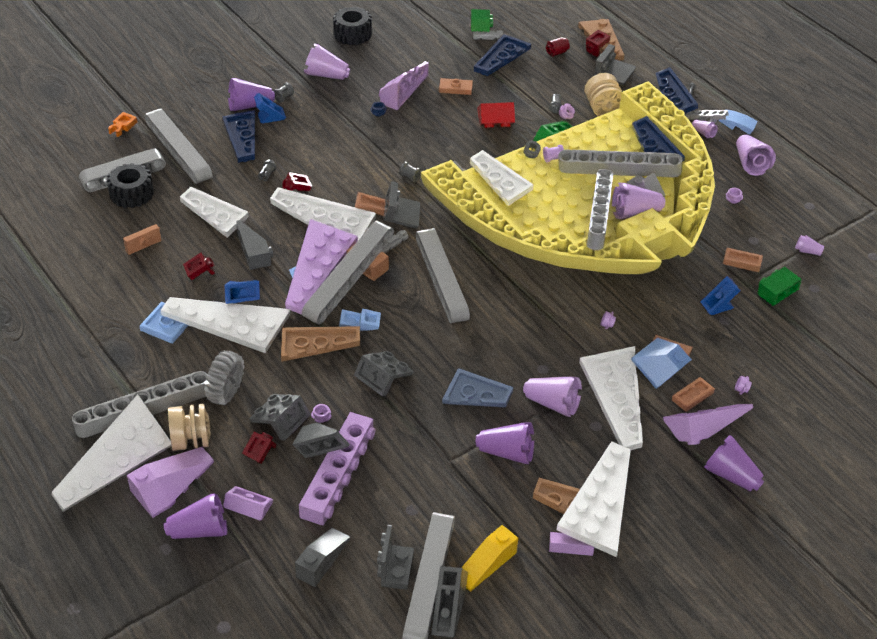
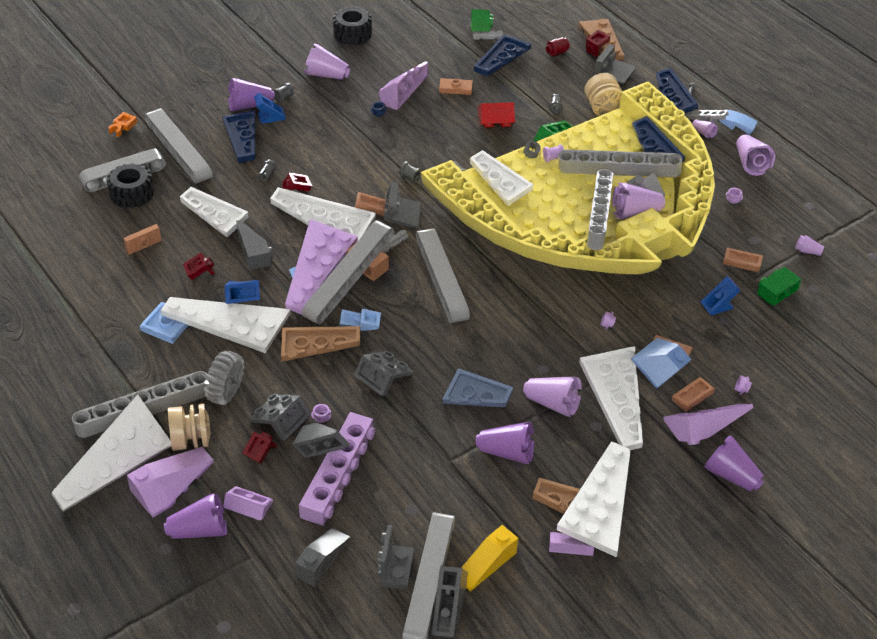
lavender plate [559,104,575,120] -> none

